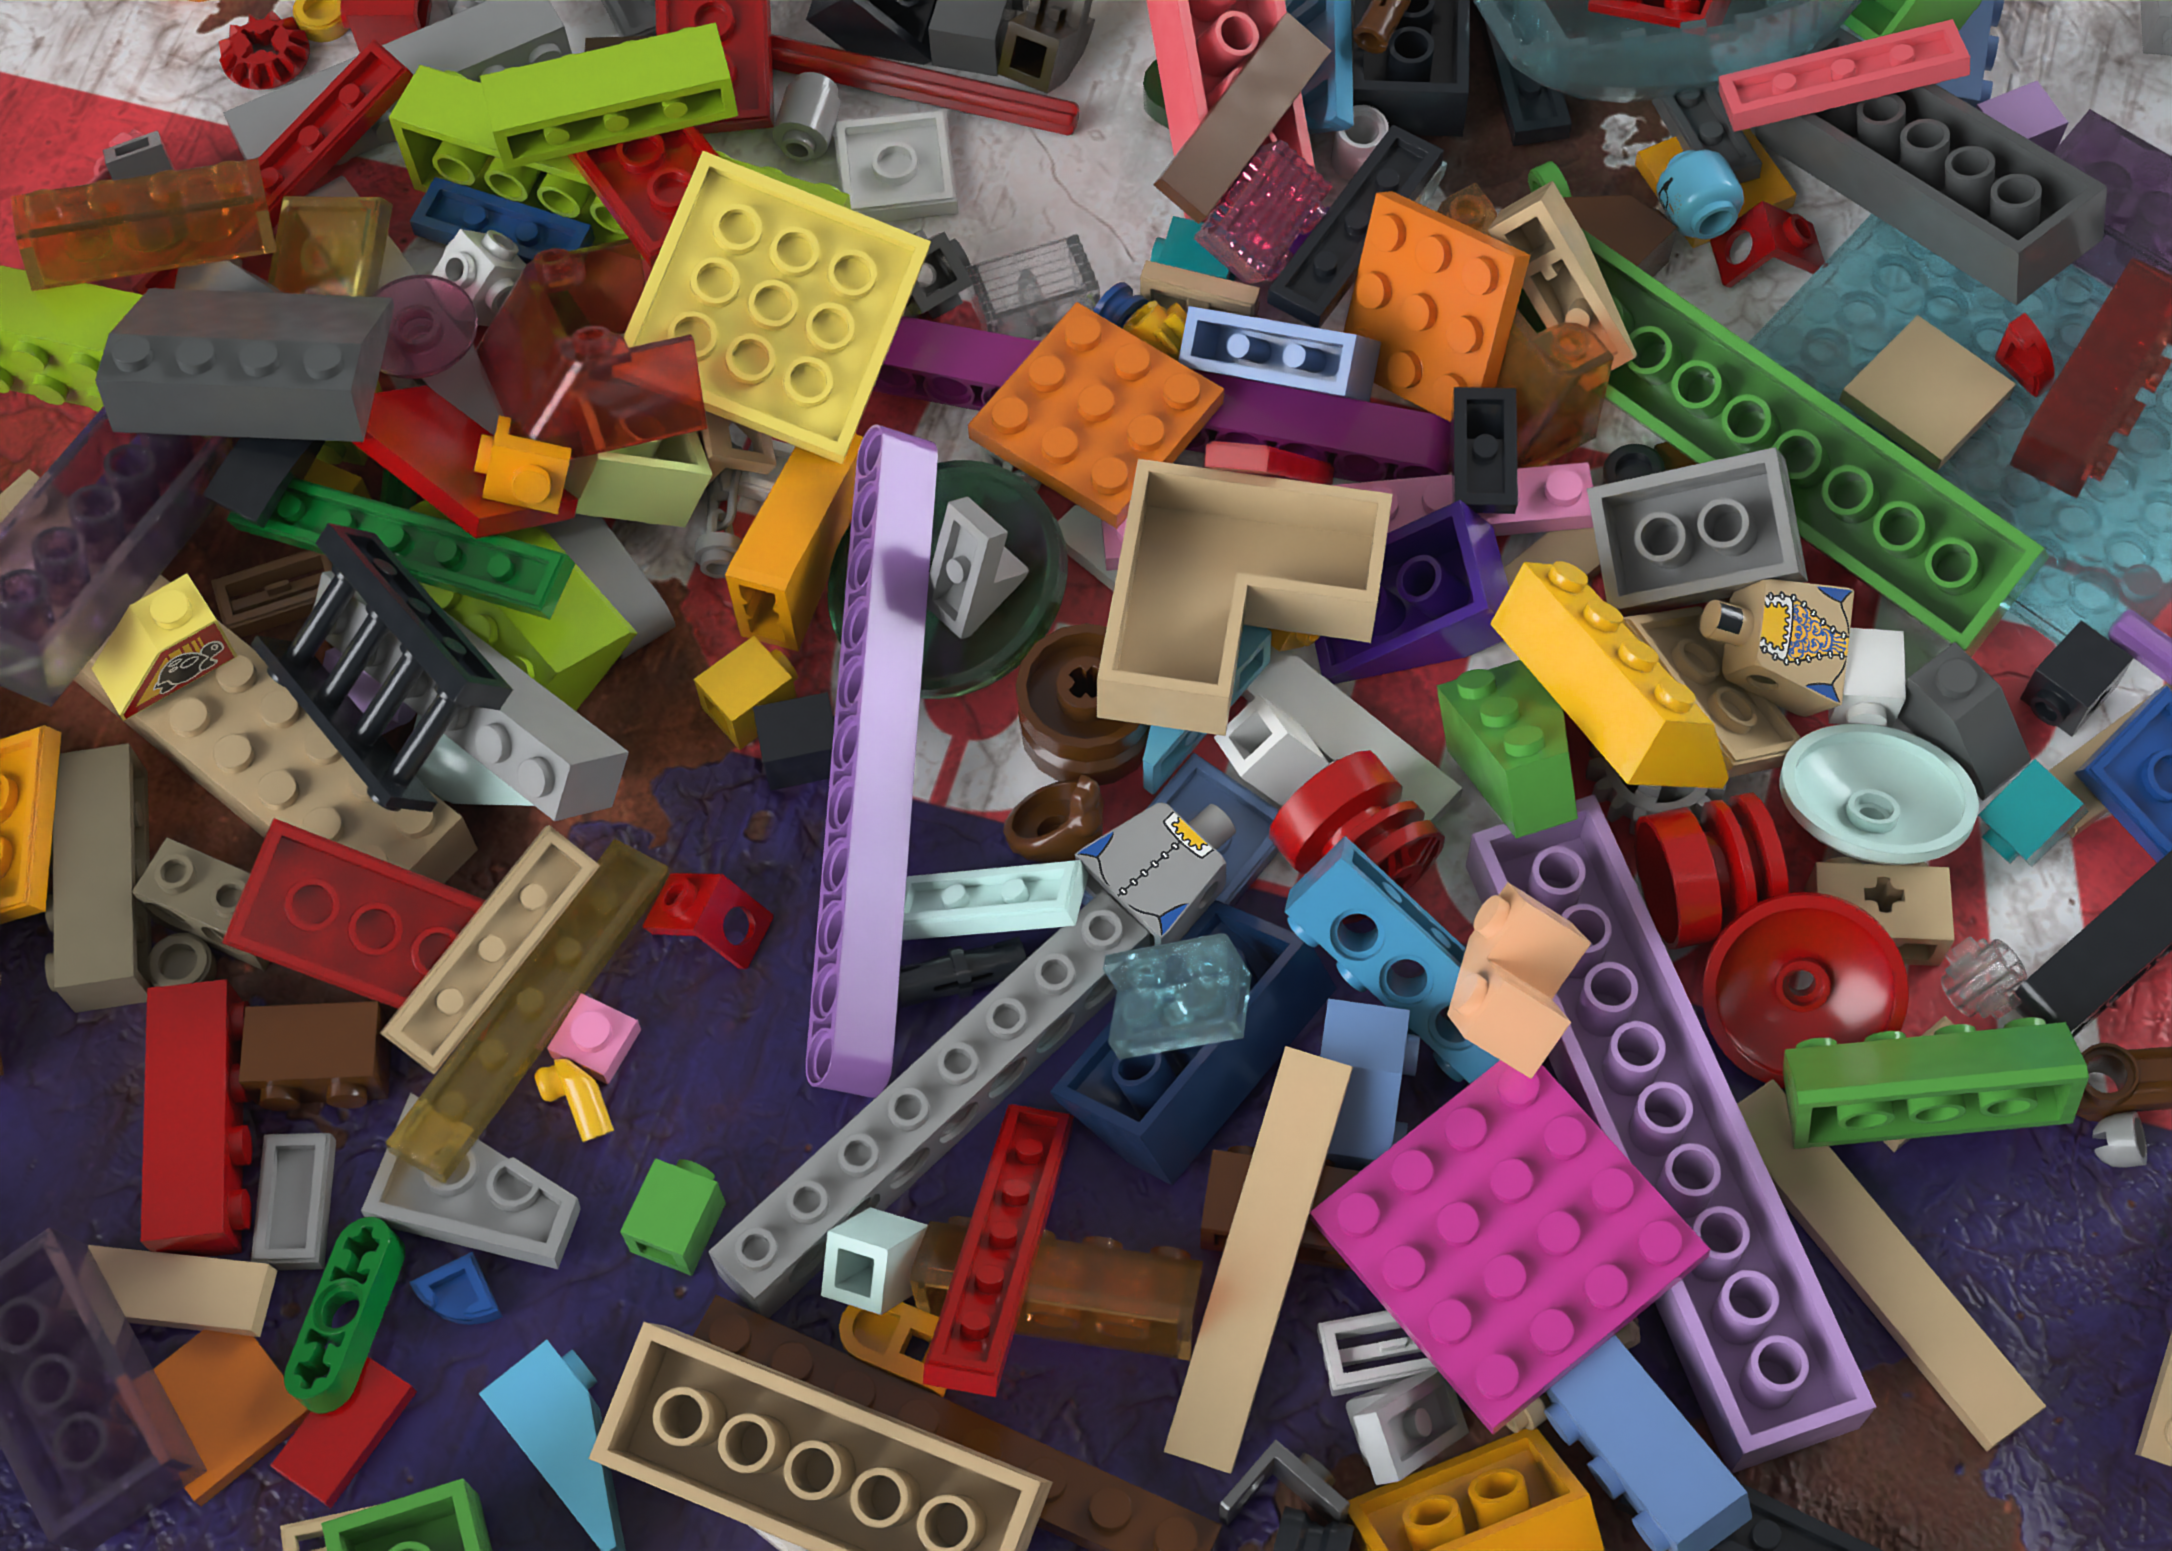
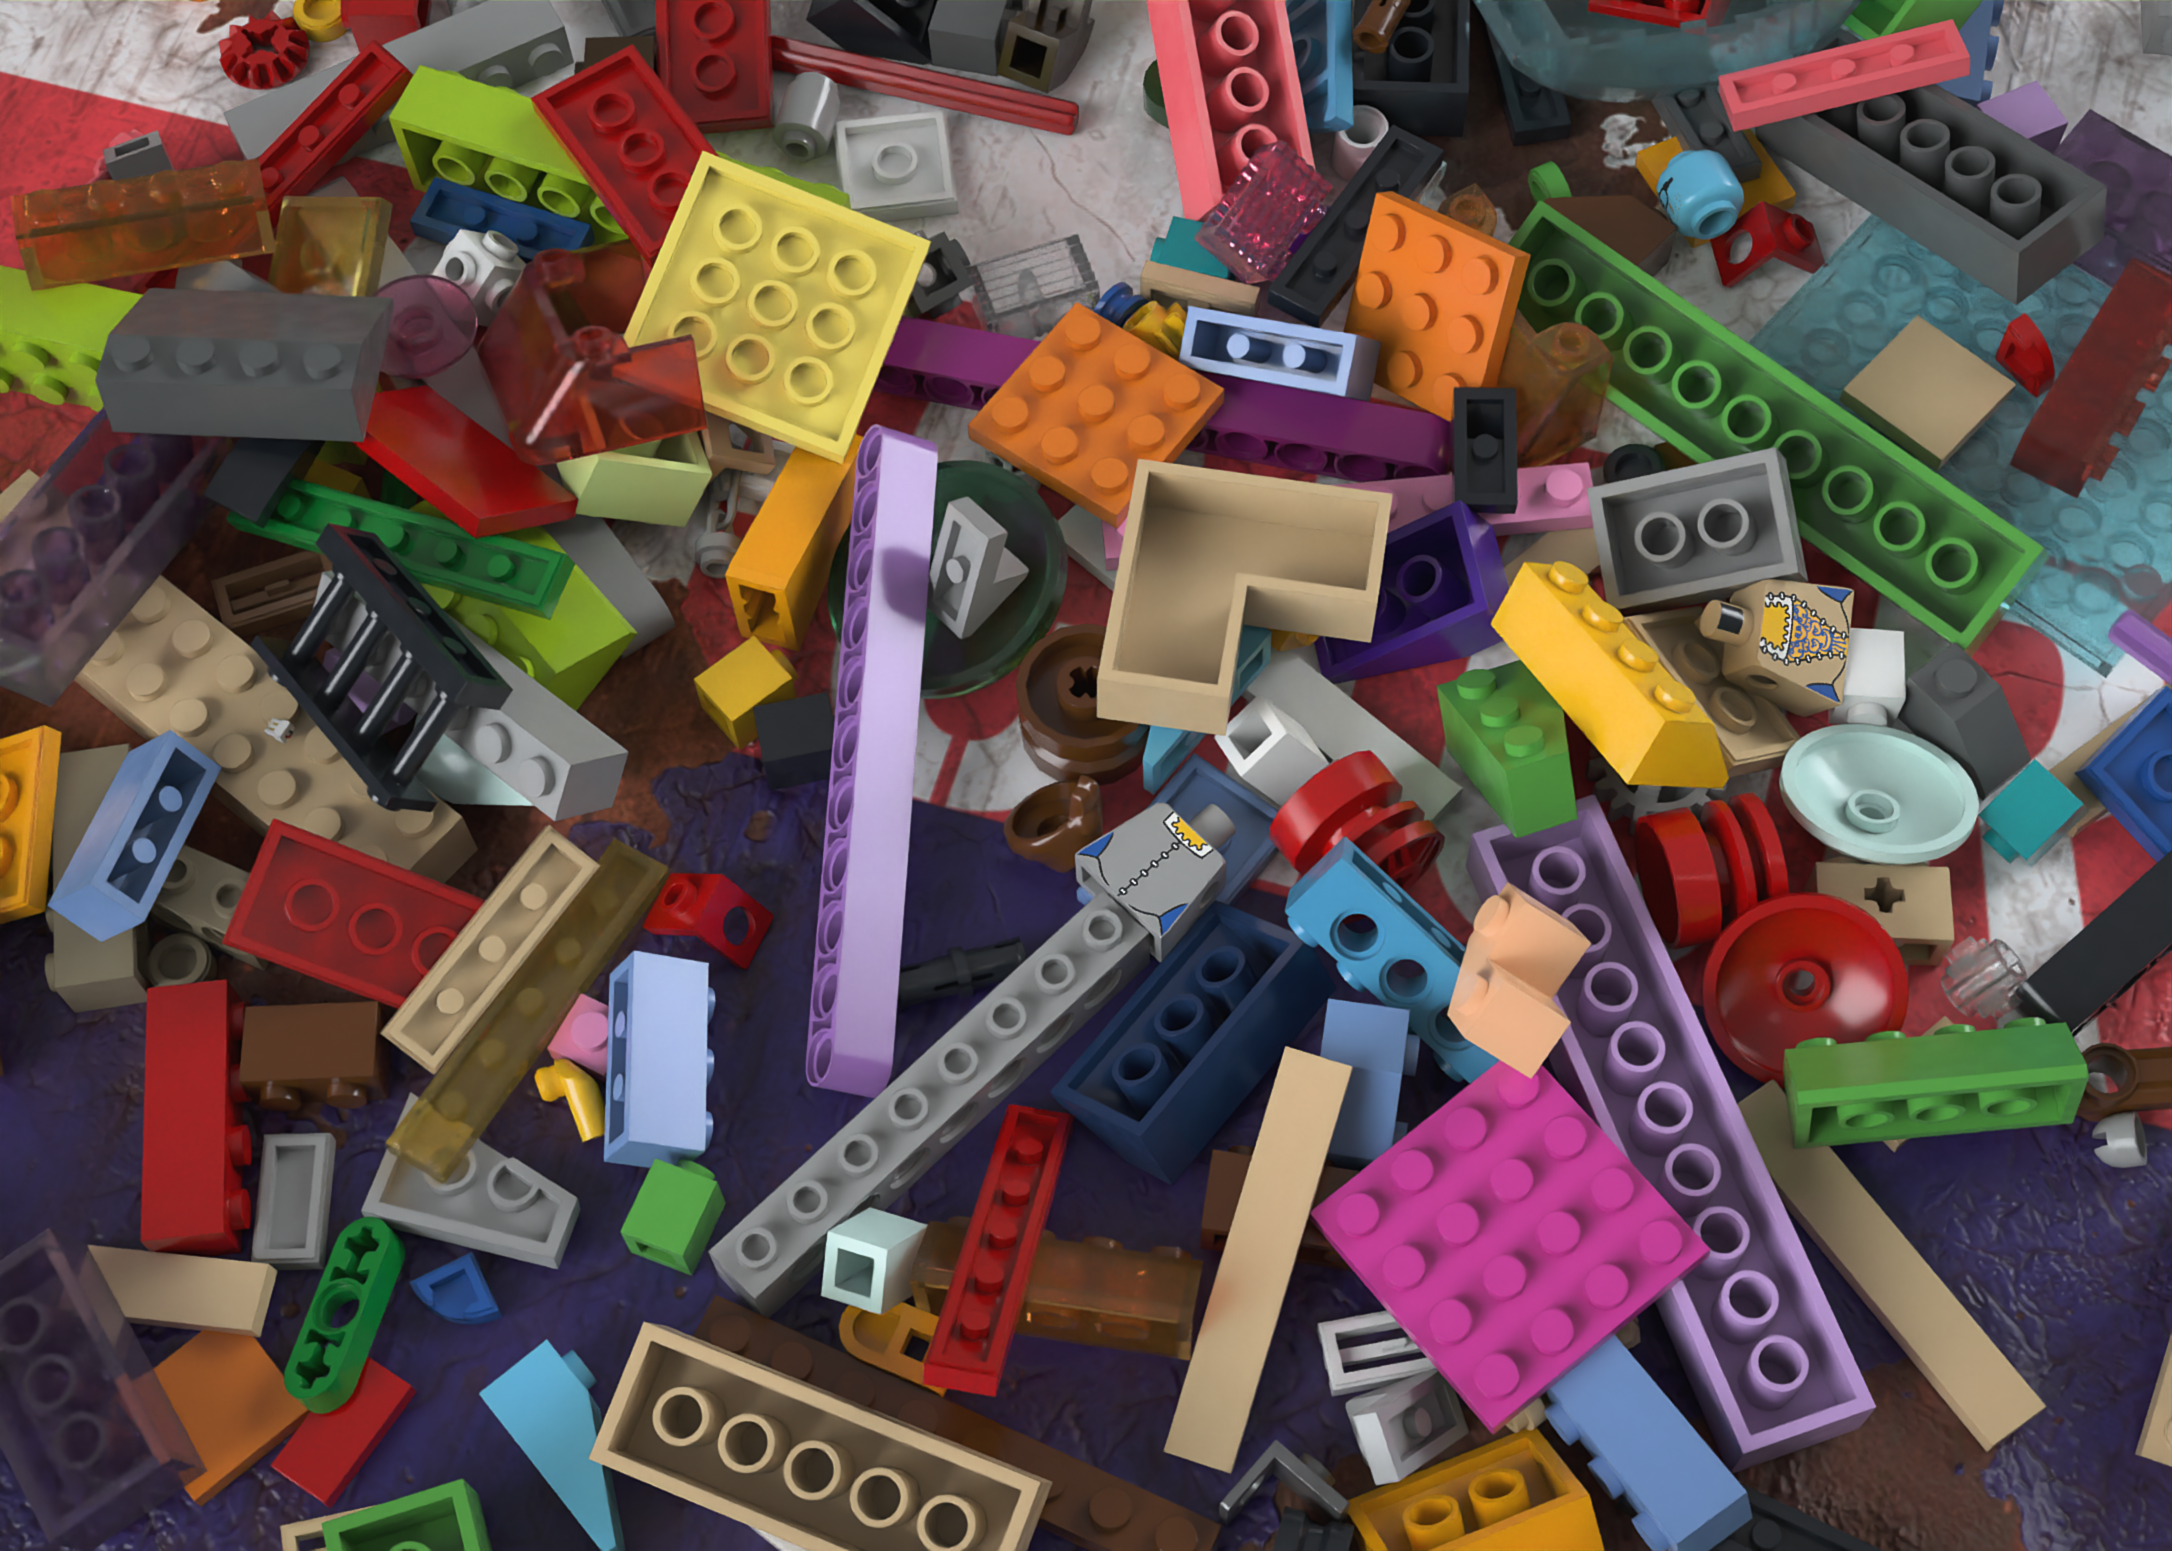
light yellow slope [91,574,237,721] -> none
light orange bracket [474,415,572,515] -> none
lime brick [480,22,738,170] -> none
light aqua tile [902,860,1088,940] -> none
clear light blue bracket [1103,933,1251,1059] -> none
tile [1153,12,1331,224] -> none
red tile [1204,441,1335,485] -> none
tan slope [1488,181,1637,386] -> none
black brick [2020,620,2134,737] -> none
none -> medium blue brick [47,730,222,942]
none -> white piece [264,718,295,744]
none -> brick [604,951,715,1168]

